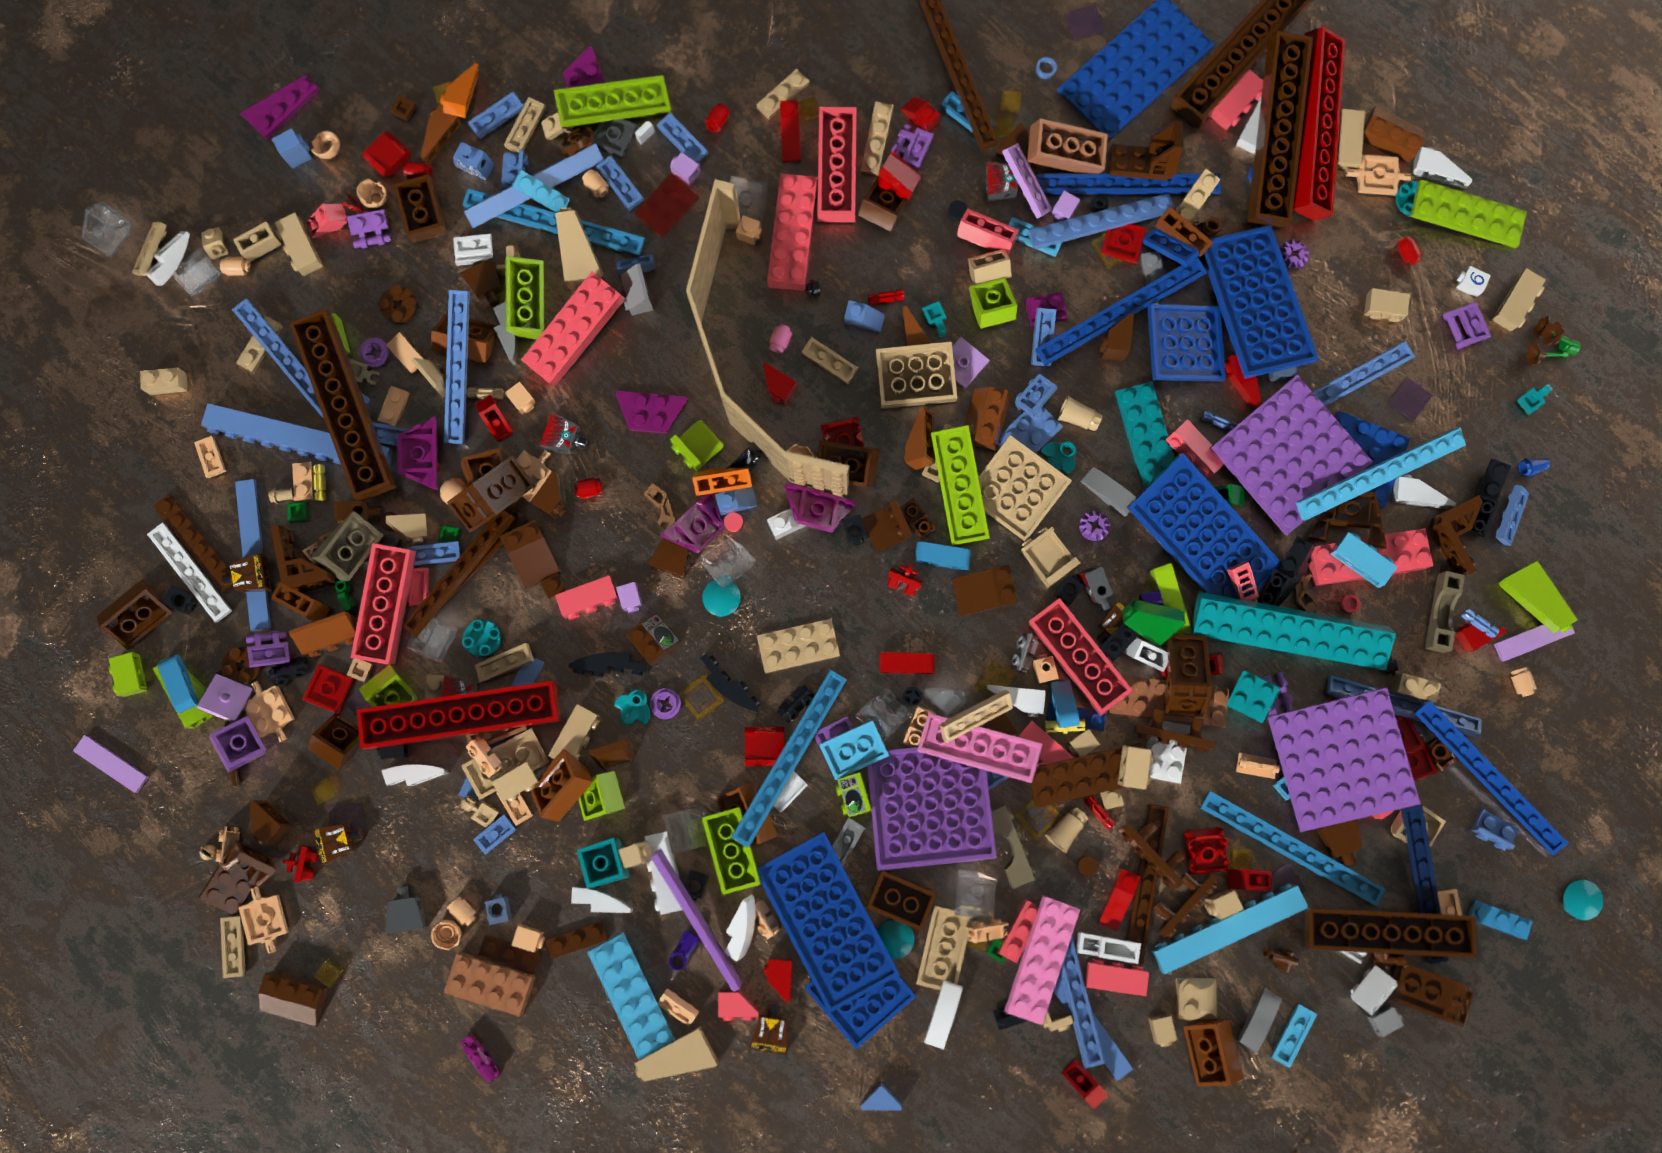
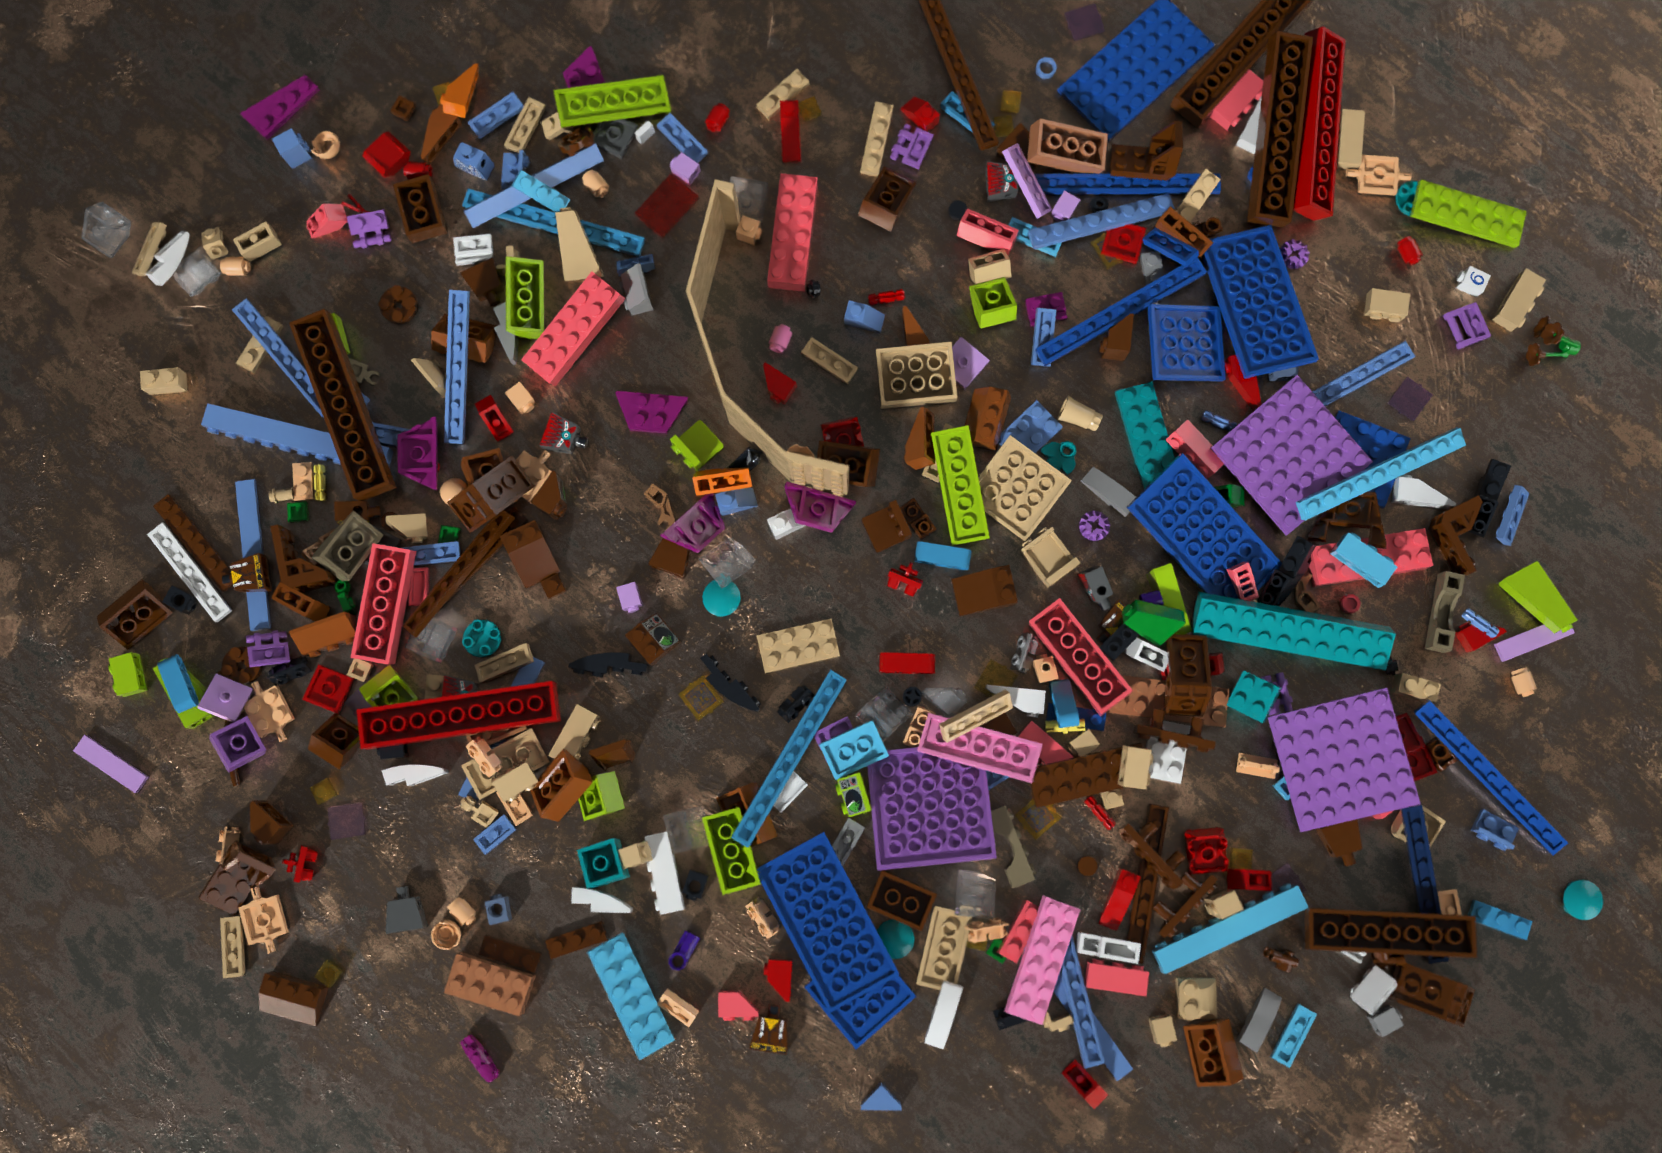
light nougat plate [194,436,227,478] -> none
tan hinge [199,844,217,860] -> none
tan brick [275,213,324,276] -> none
reddish brown torso [312,824,363,865] -> none
light nougat hair [357,179,388,208] -> none
medium lavender gear [359,338,390,367] -> none
light nougat plate [377,386,410,427] -> none
light nougat slope [387,332,424,373] -> none
tan axle [467,388,504,399] -> none
light nougat brick [512,925,545,952] -> none
coral brick [555,575,619,620] -> none
red brick [574,477,603,499] -> none
medium blue plate [596,155,644,211] -> none
teal plate [614,689,651,725] -> none
tan slope [634,1026,718,1081] -> none
medium lavender gear [650,688,681,719] -> none
medium lavender tile [651,848,743,992] -> none
coral tile [724,512,743,532] -> none
white slope [724,895,755,961] -> none
red slope [744,727,785,766] -> none
coral brick [818,107,856,222] -> none
black brick [842,514,867,546] -> none
red slope [878,151,922,200] -> none
teal plate [922,301,947,338] -> none
medium blue bracket [1015,374,1058,417] -> none
tan plant [1045,806,1088,853] -> none
black brick [1053,575,1084,607] -> none
dark azure plate [1200,791,1386,907] -> none
medium blue tile [1326,675,1482,738] -> none
dark orange slope [1363,106,1426,163] -> none
white slope [1411,147,1472,190] -> none
teal plate [1516,384,1553,415] -> none
blue cone [1518,458,1550,477] -> none

